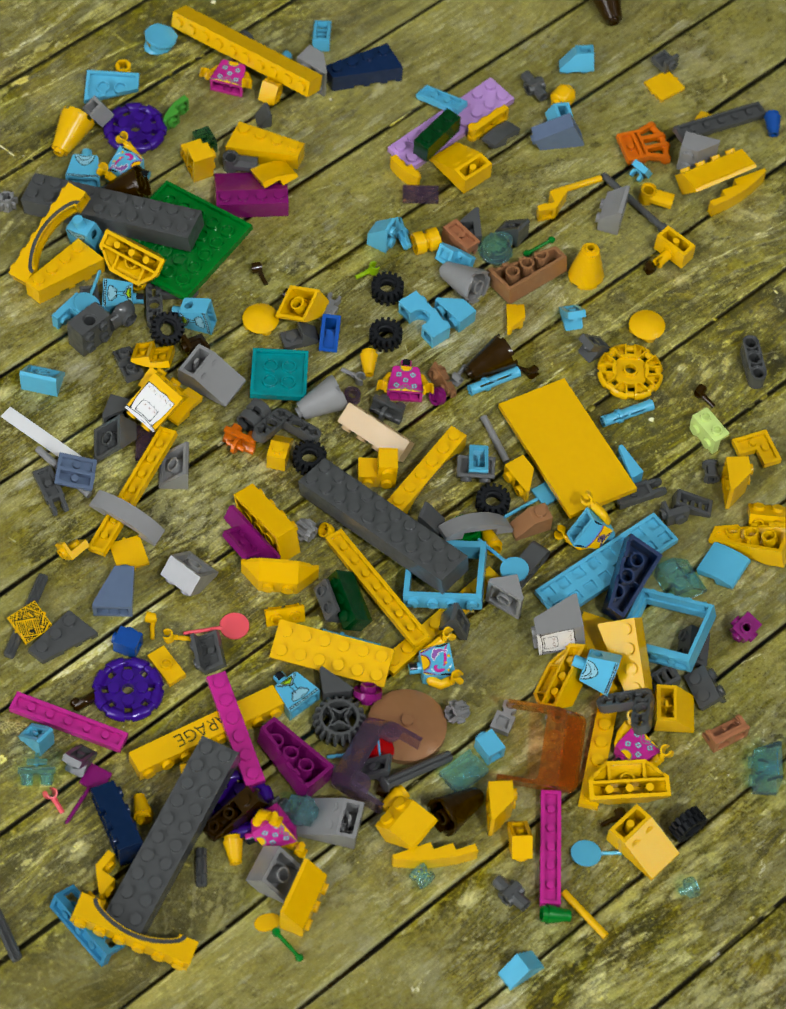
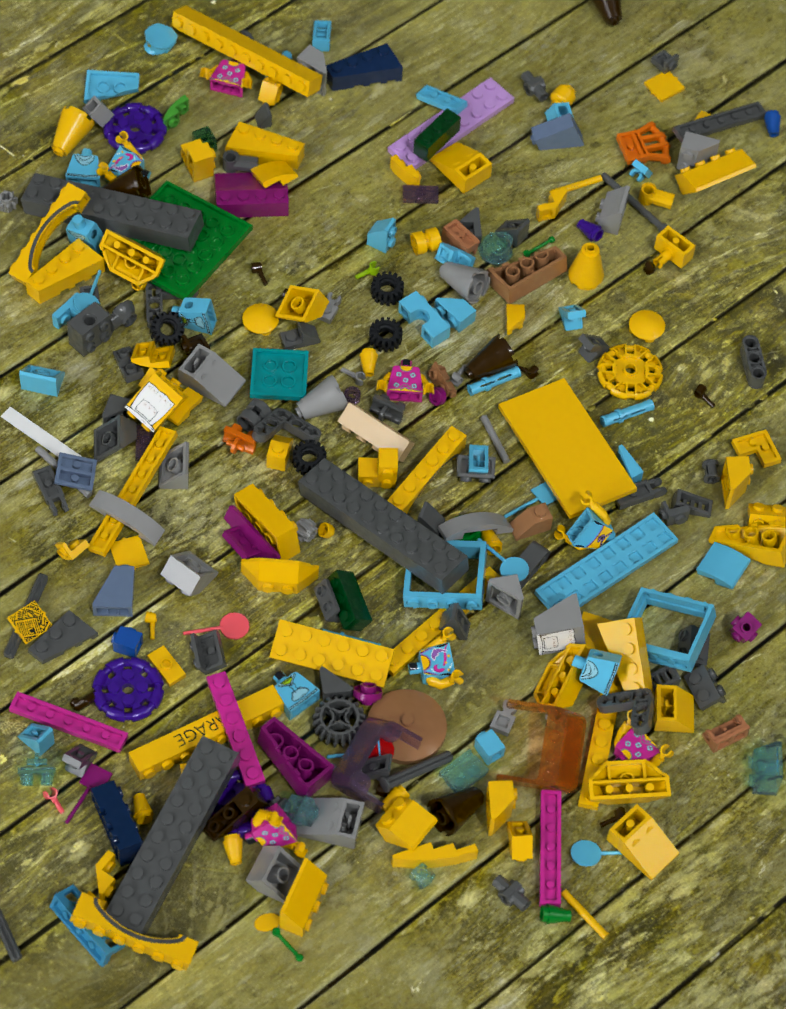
medium azure torso [102,278,144,314] -> none
yellow bush [115,59,131,73] -> none
yellow hand [163,628,191,644] -> none
dark grey axle [196,847,207,888] -> none
yellow hinge [264,603,305,627] -> none
blue slope [319,314,341,353] -> none
yellow plate [325,529,430,649] -> none
medium azure axle [395,217,412,250] -> none
light grey gear [444,699,471,725] -> none
yellow plate [467,104,509,142] -> none
black tyre [475,483,511,516] -> none
dark grey slope [482,121,520,149] -> none
medium azure slope [498,950,544,991] -> none
yellow slope [503,455,534,502] -> none
medium azure slope [559,45,594,74] -> none
dark blue wedge [601,533,663,621] -> none
clear light blue slope [654,557,707,599] -> none
black tyre [669,806,708,843] -> none
clear light blue tile [678,876,700,899] -> none
yellowish green bracket [689,407,729,454] -> none
yellow slope [707,168,766,216] -> none
none -> dark purple cone [577,219,604,242]

